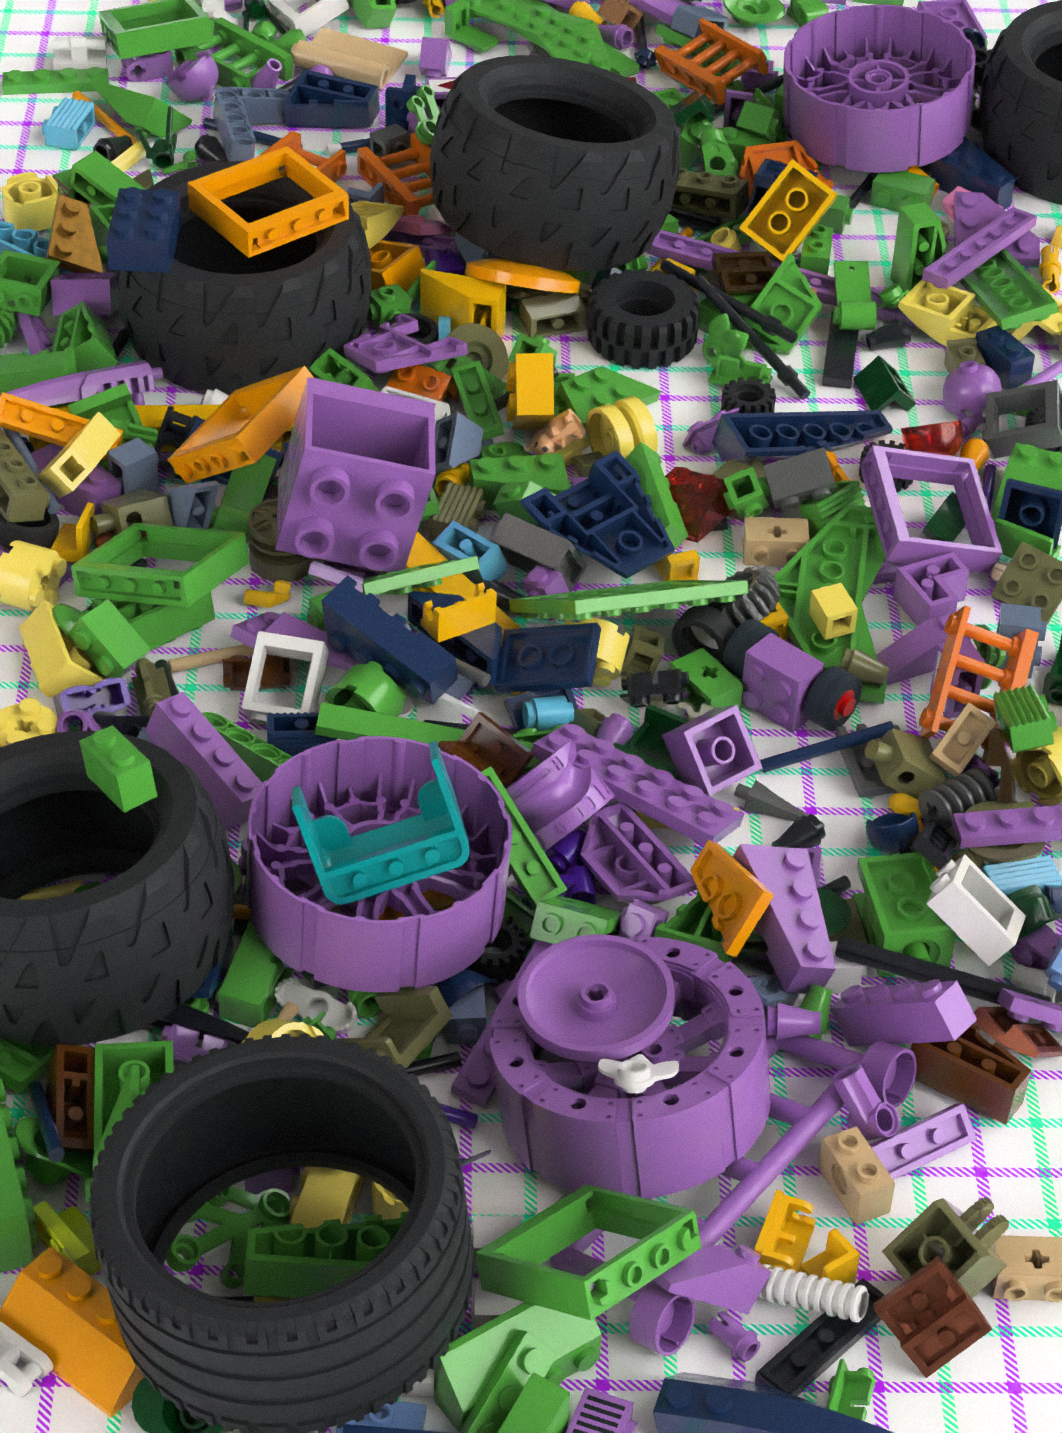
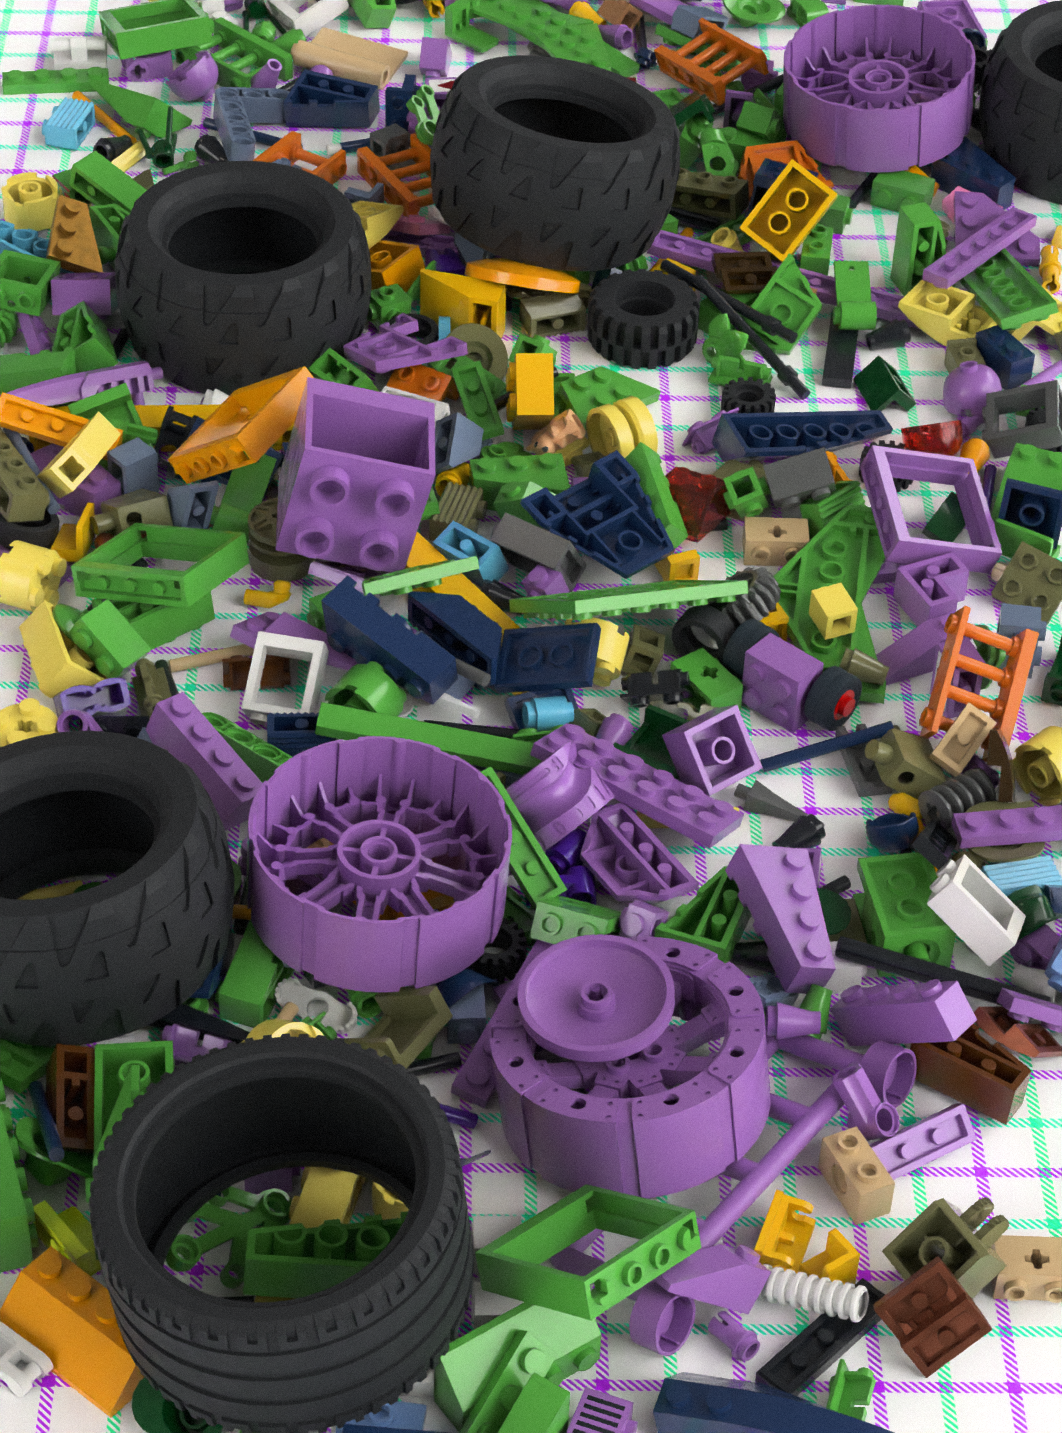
bright green brick [79,725,158,813] -> none
dark blue brick [106,187,181,273] -> none
light orange window [188,146,349,258] -> none
teal windscreen [292,741,470,905] -> none
yellow hinge [421,582,497,643] -> none
reddish brown bracket [438,712,535,788] -> none
white plate [598,1054,679,1093] -> none
light orange wing [690,840,774,957] -> none
bright green plate [877,283,909,309] -> none
bright green brick [993,684,1058,753] -> none

